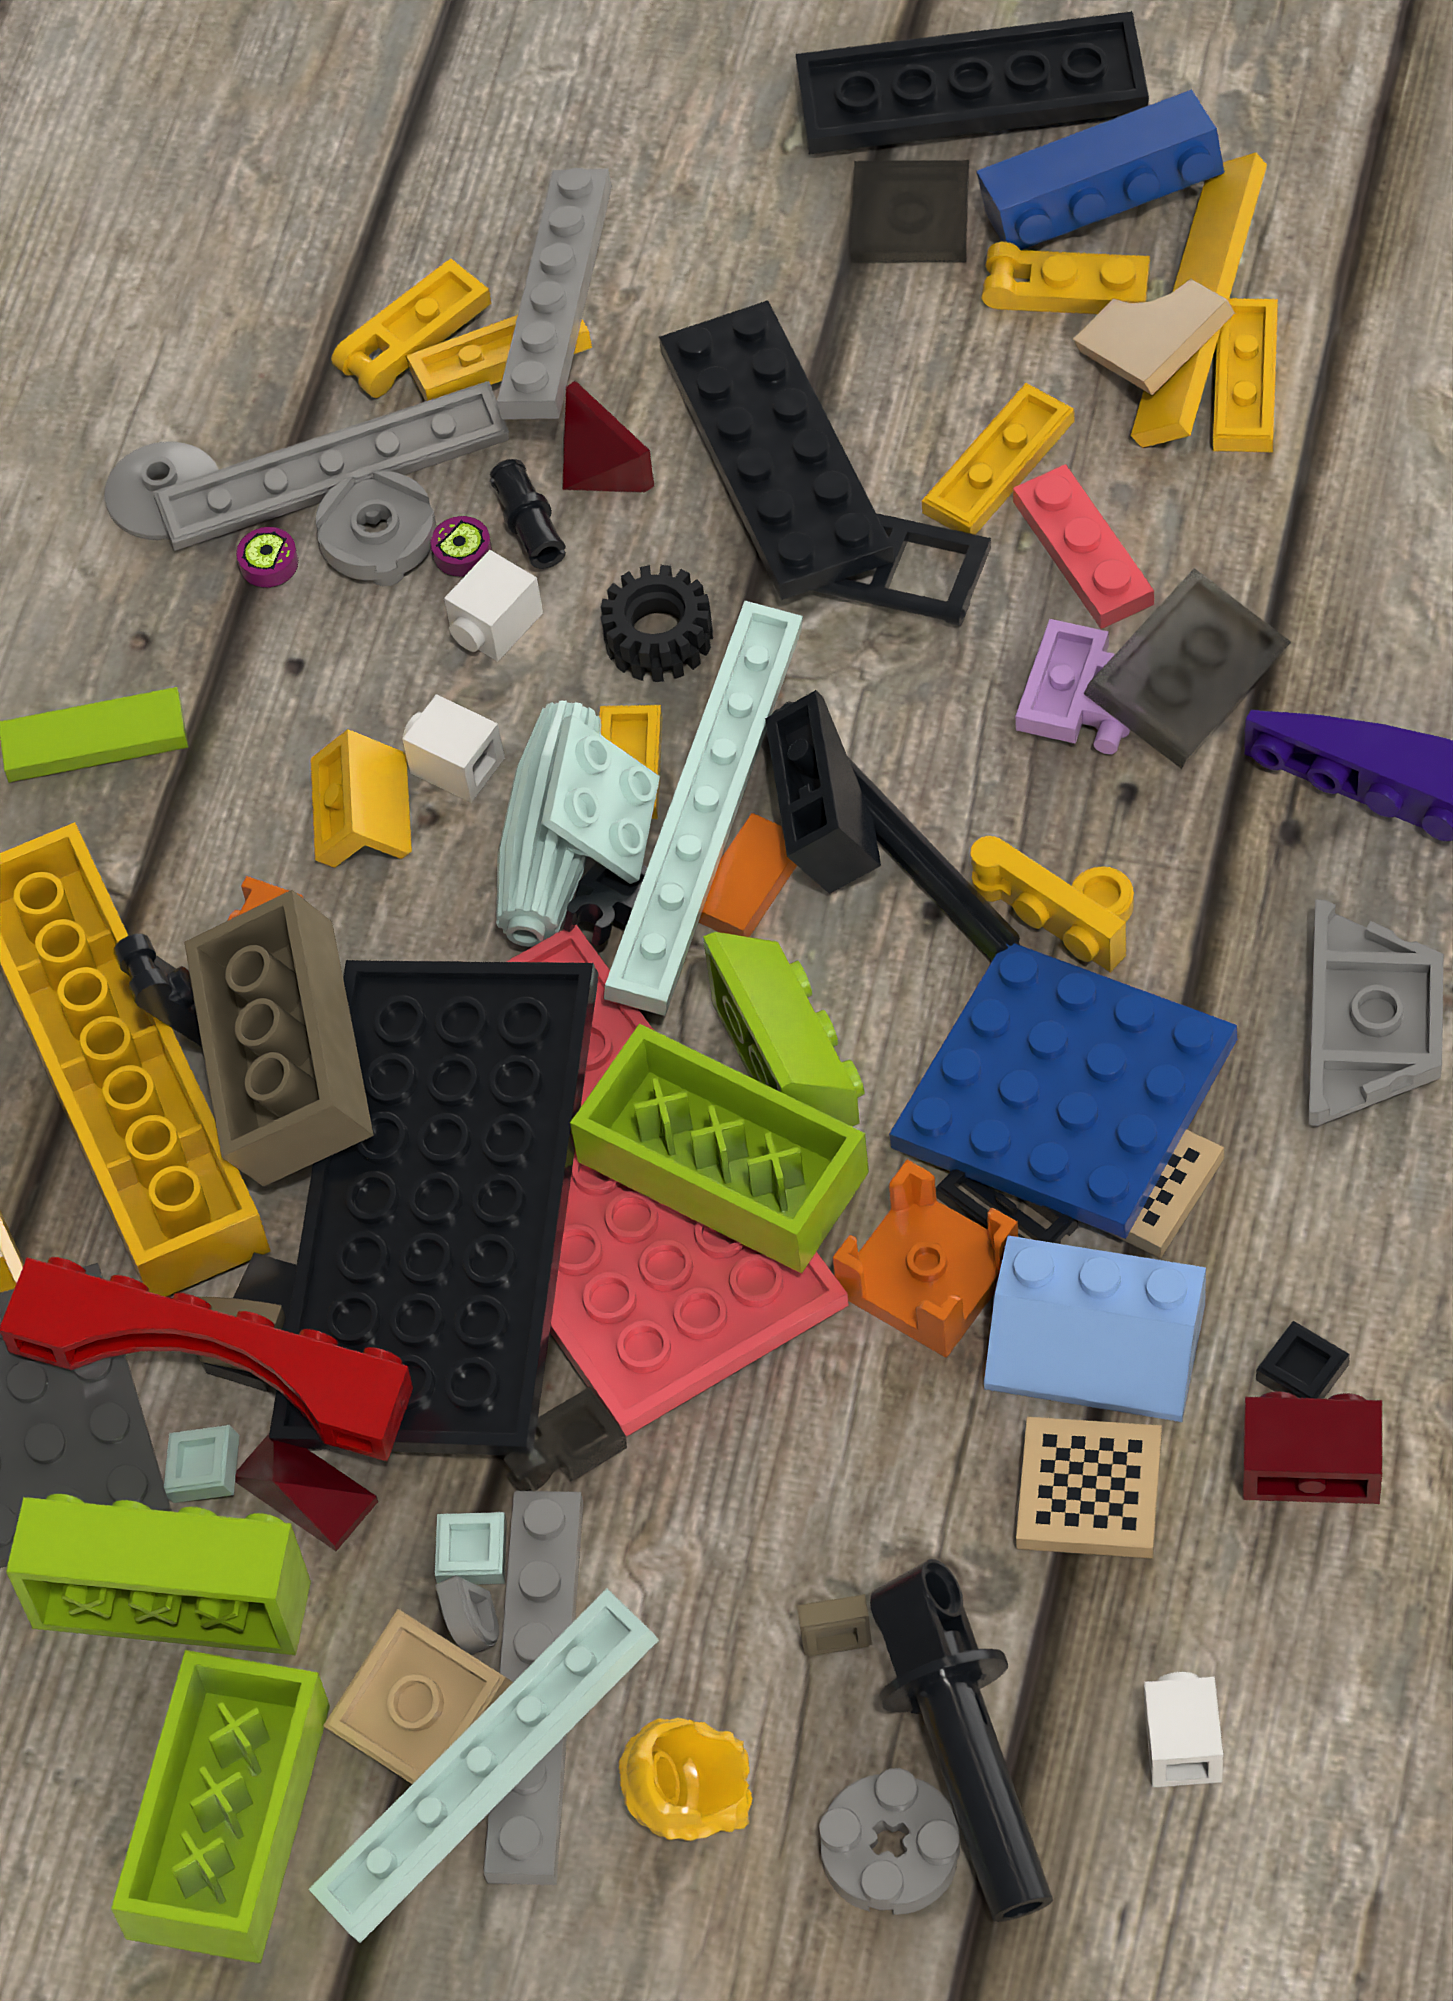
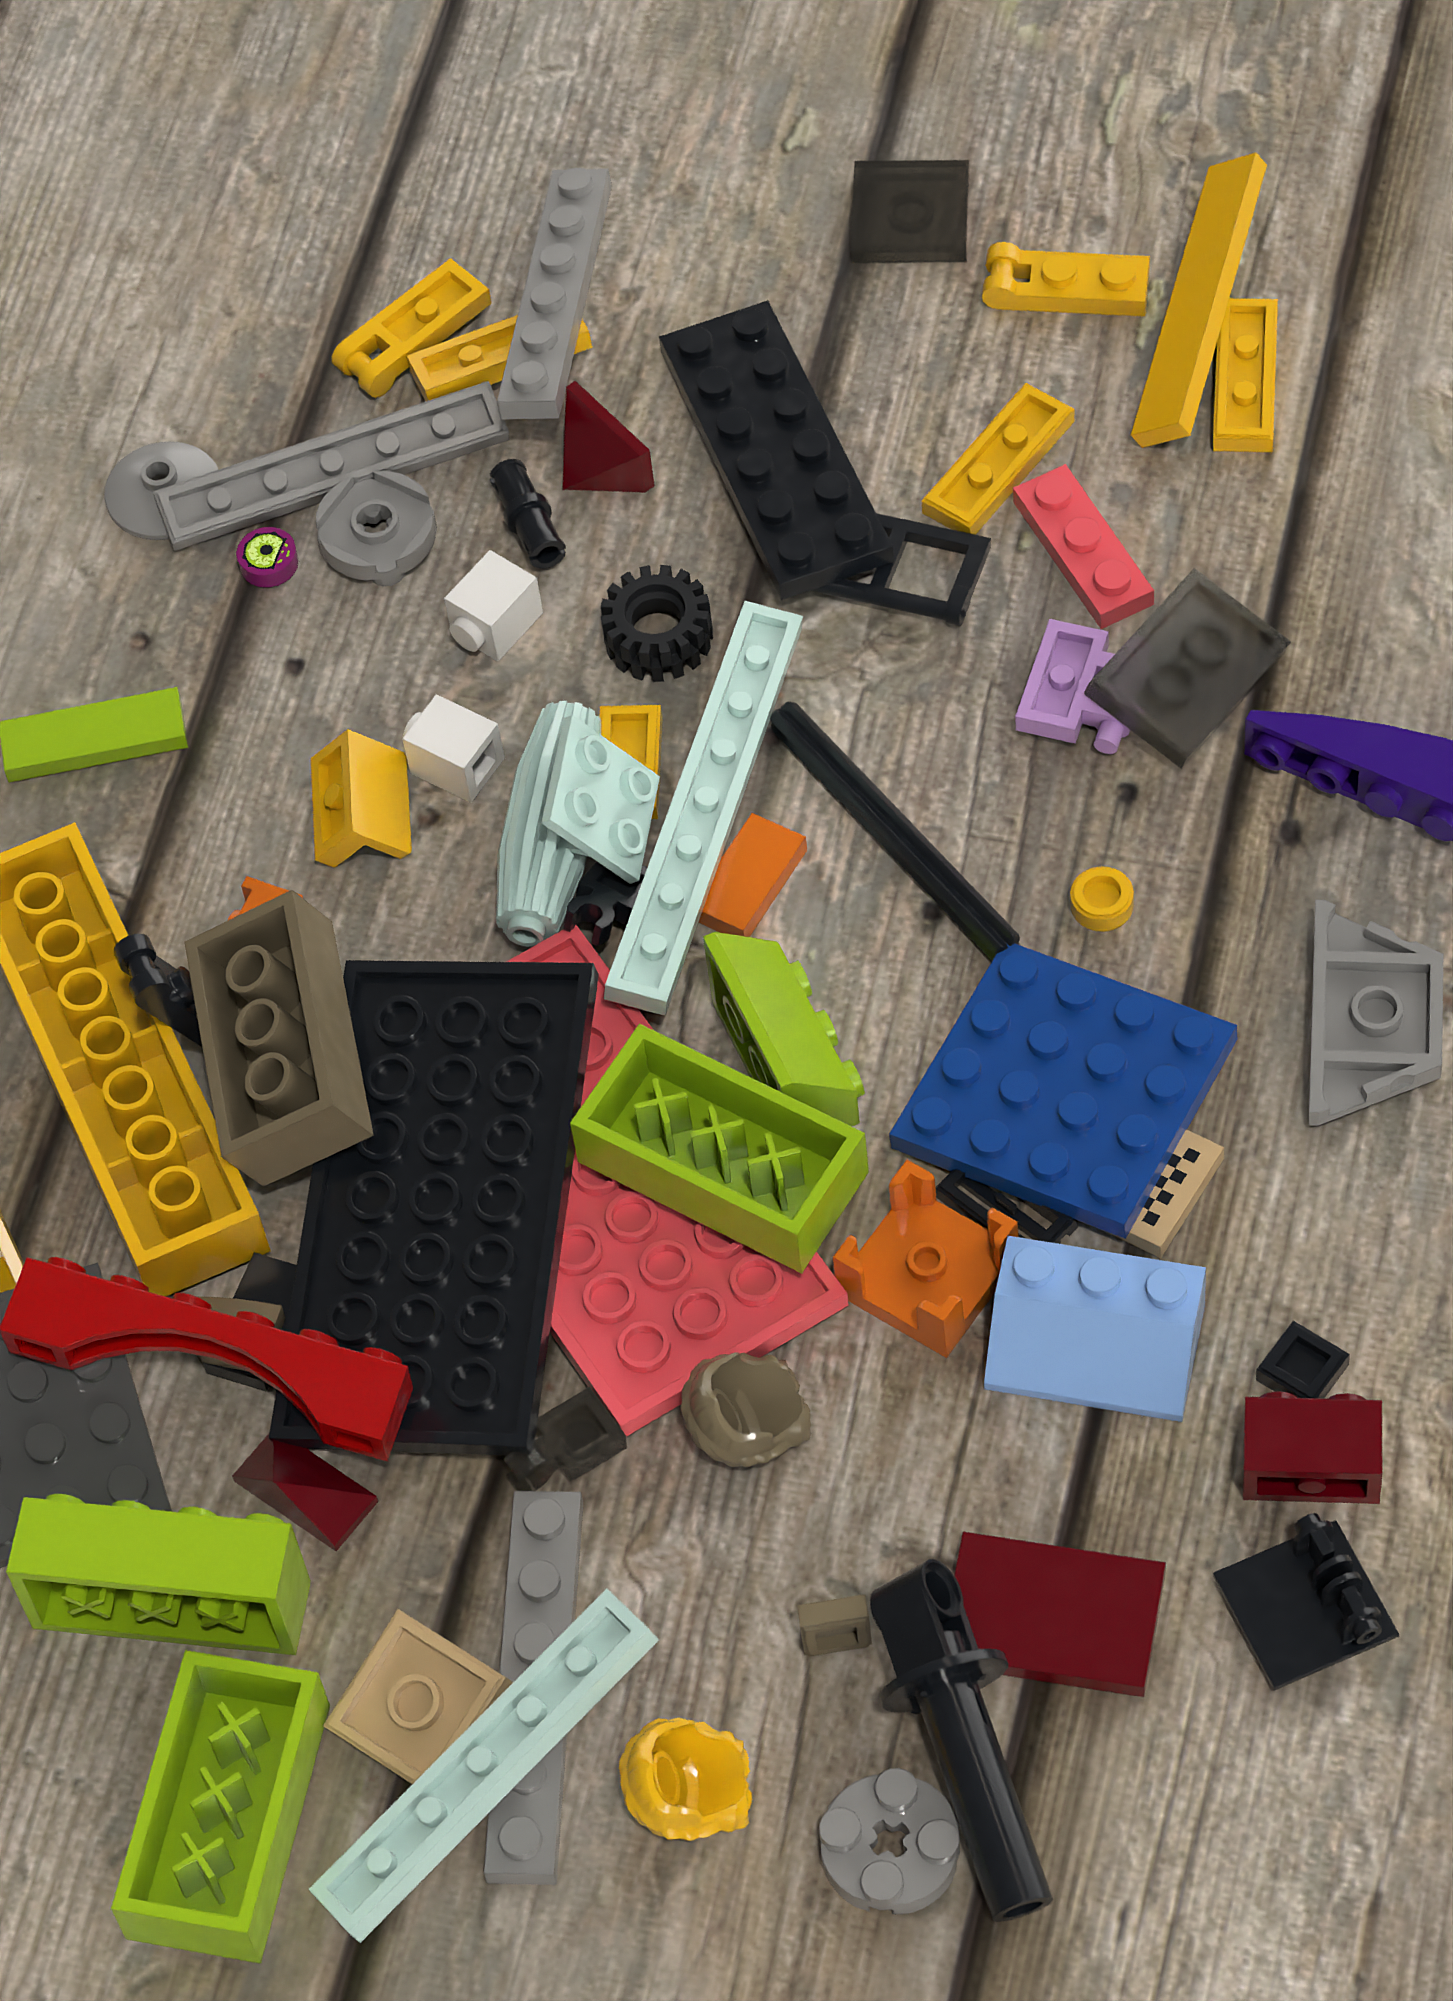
light aqua tile [164,1425,239,1503] -> none
tile [430,516,492,577] -> none
light aqua tile [435,1512,507,1585] -> none
light grey tile [435,1576,499,1655] -> none
black slope [765,690,881,894] -> none
black plate [795,11,1149,154] -> none
yellow plate [970,836,1126,973] -> none
blue brick [976,89,1225,250] -> none
tan tile [1016,1417,1162,1559] -> none
tan tile [1073,279,1235,395] -> none
white brick [1144,1672,1223,1788] -> none
none -> dark tan hair [681,1352,811,1467]
none -> dark red tile [954,1532,1166,1697]
none -> black hinge [1213,1513,1399,1691]

